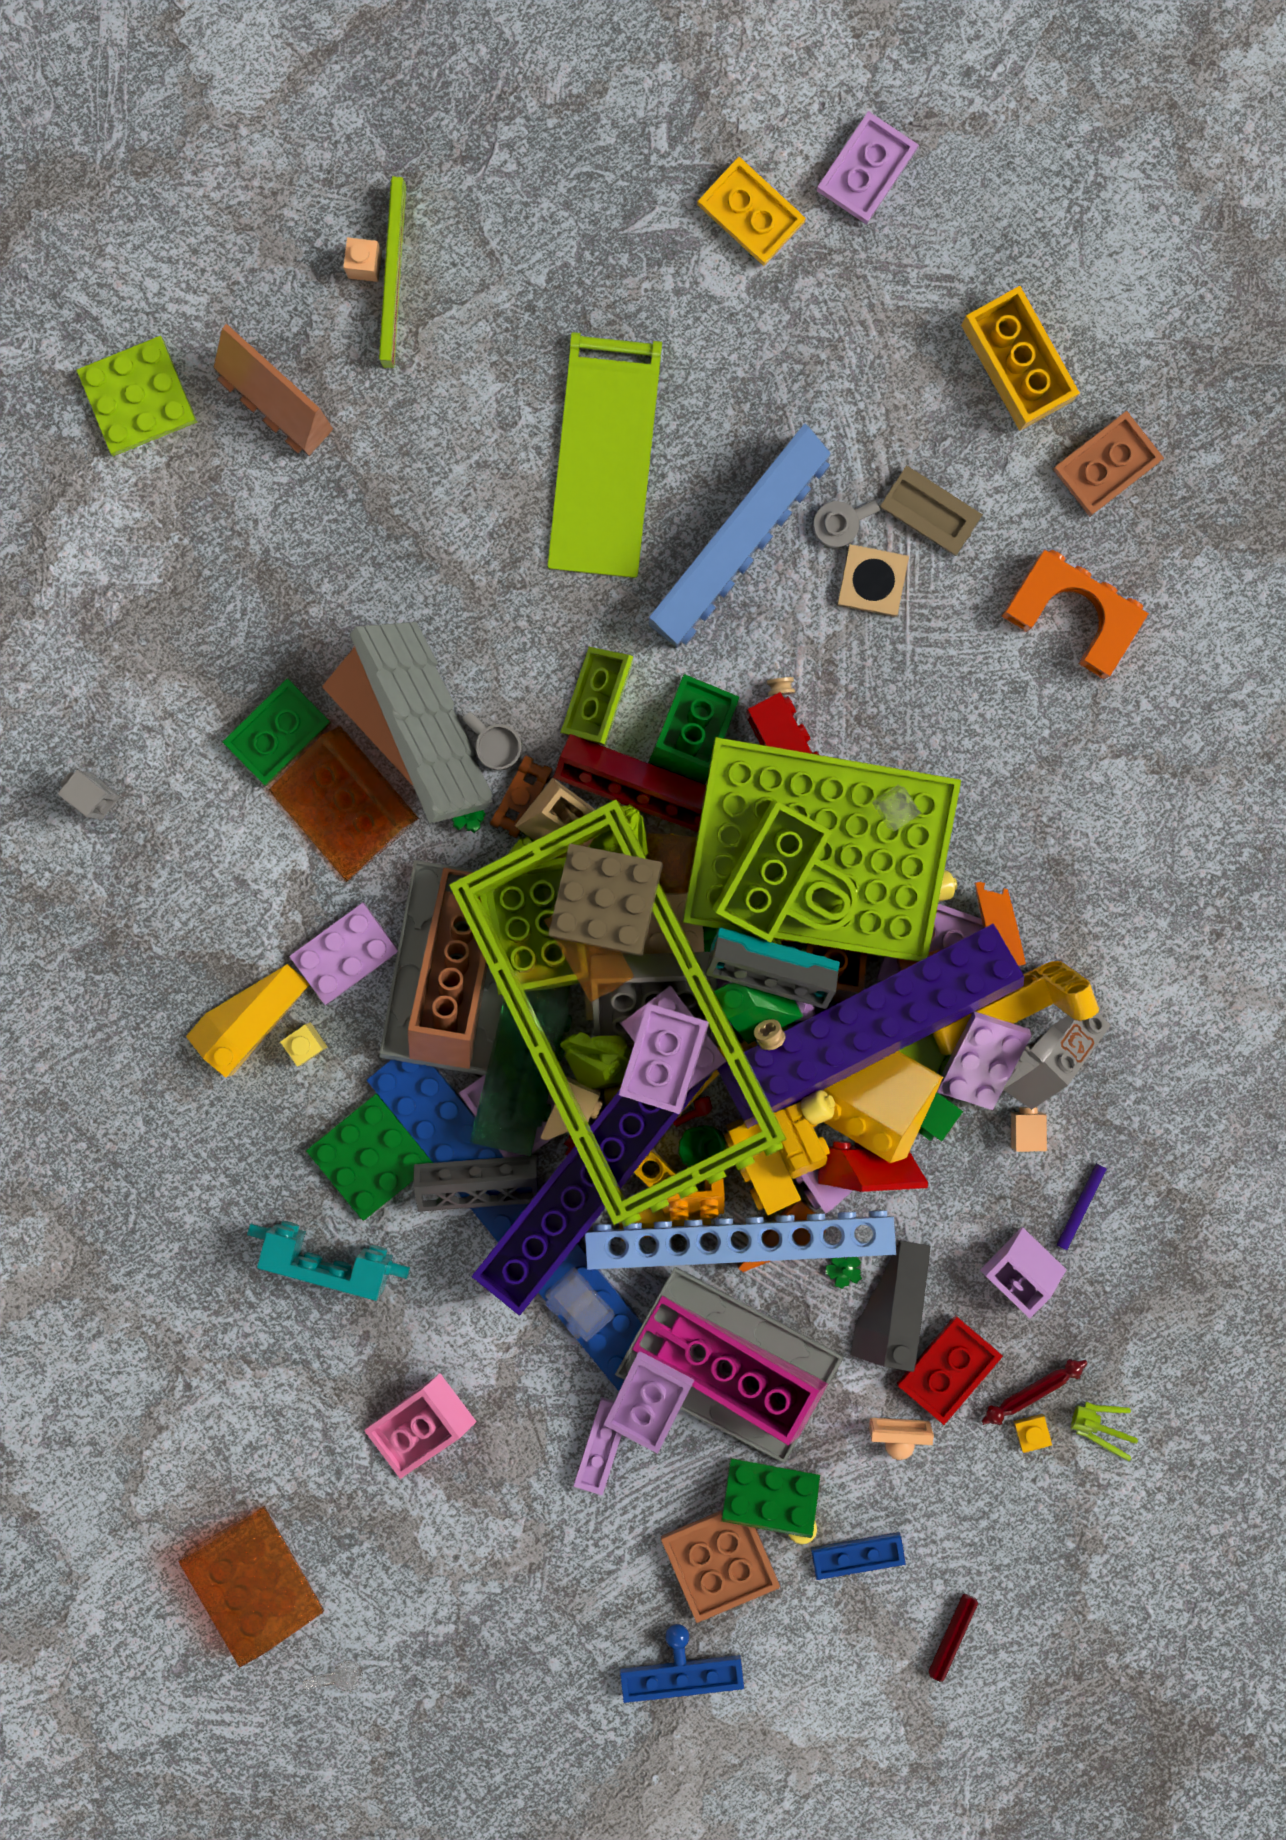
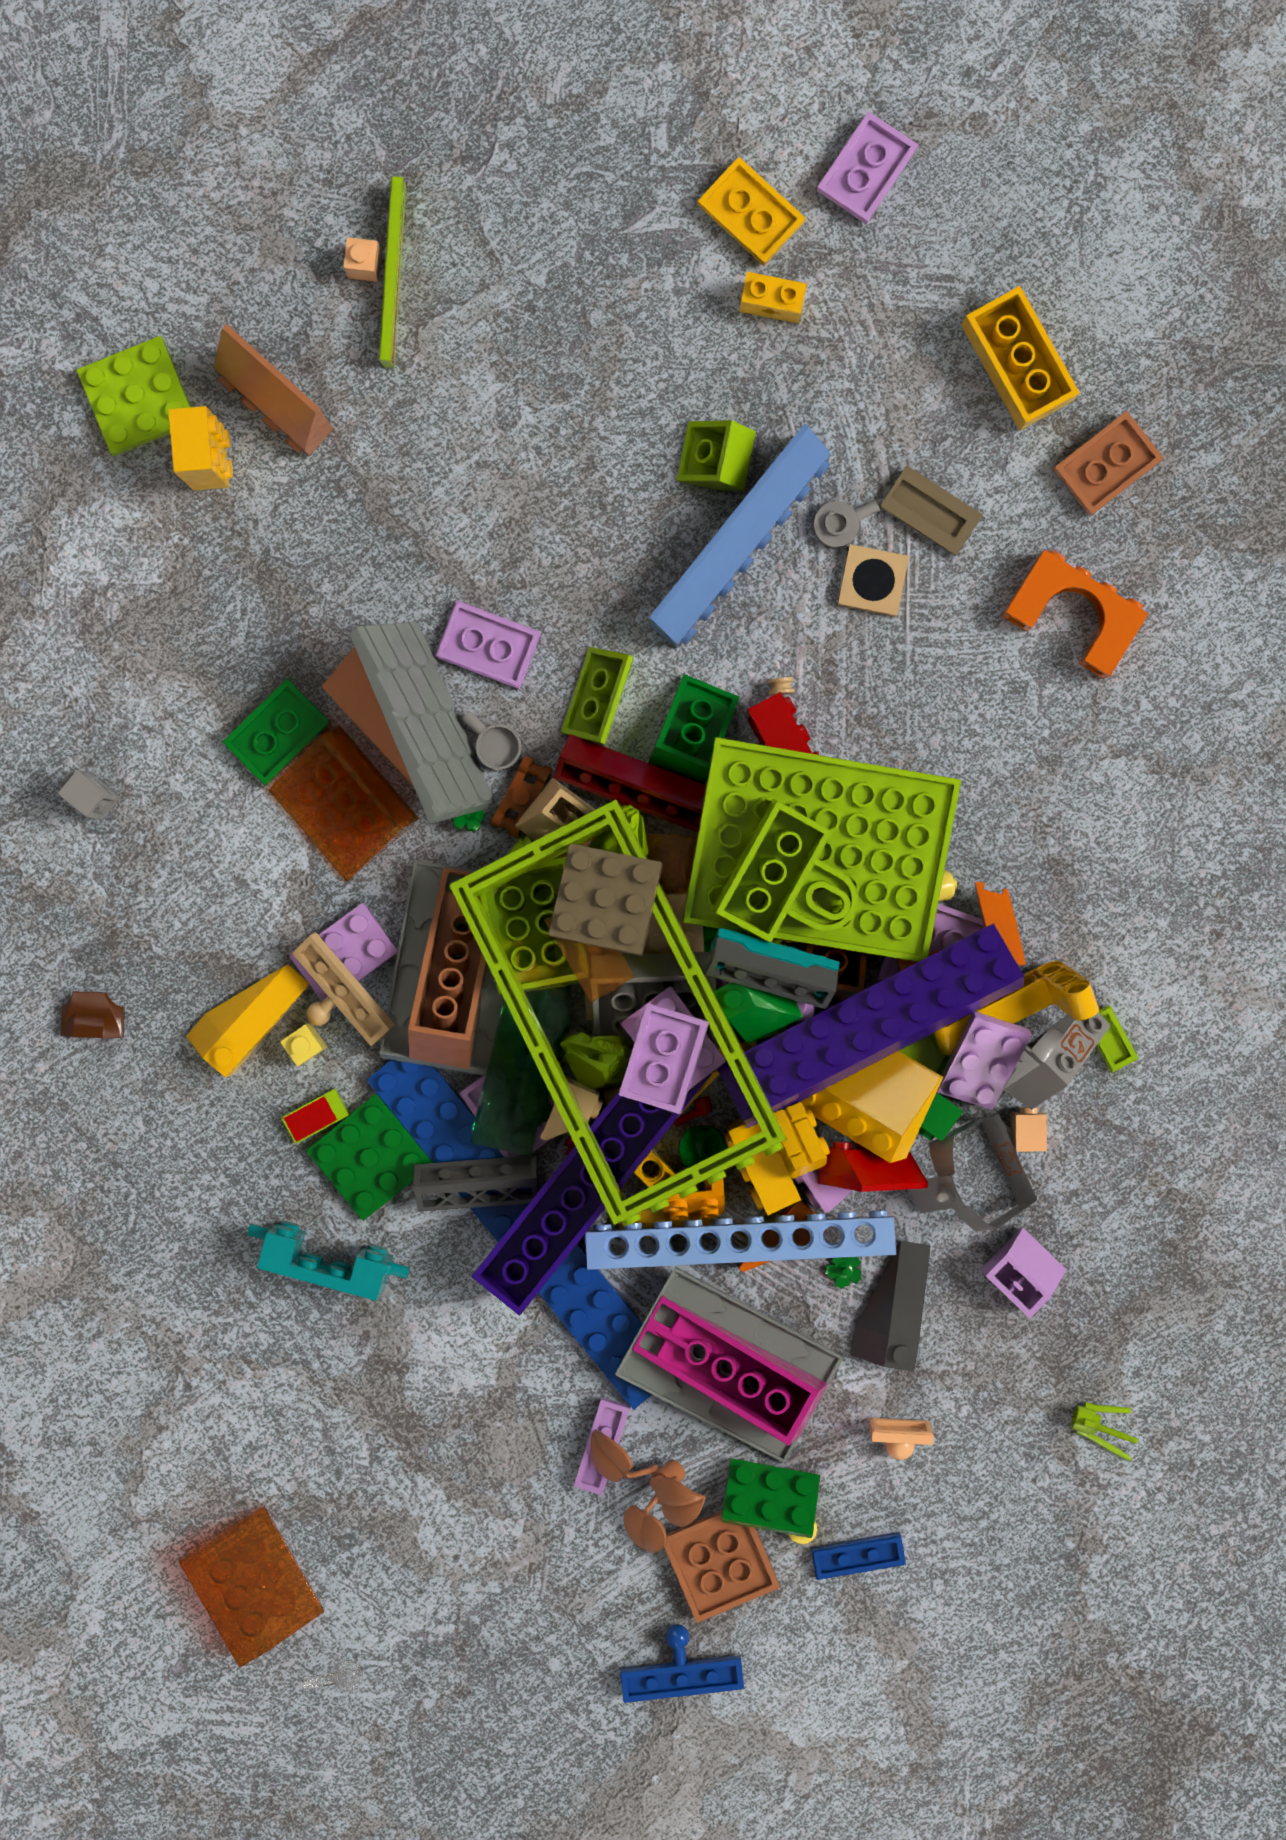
bright pink slope [364,1373,477,1479] -> none
clear brick [545,1267,614,1342] -> none
lime flag [548,332,663,578] -> none
lavender plate [604,1351,694,1454] -> none
tan bush [754,1019,785,1051] -> none
light yellow piece [801,1090,835,1125] -> none
clear brick [872,785,921,831] -> none
red plate [896,1315,1003,1425] -> none
dark red axle [928,1594,978,1682] -> none
dark red wheel [981,1359,1088,1425] -> none
yellow plate [1013,1413,1052,1453] -> none
dark purple bar [1056,1163,1107,1250] -> none
none -> reddish brown slope [60,991,125,1038]
none -> yellow brick [168,406,233,491]
none -> red tile [281,1088,350,1144]
none -> tan plate [292,932,395,1046]
none -> lavender tile [435,600,542,690]
none -> nougat plant [591,1429,706,1553]
none -> lime slope [676,420,756,491]
none -> yellow brick [739,271,807,323]
none -> light grey piece [909,1114,1037,1232]
none -> lime tile [1096,1005,1139,1073]

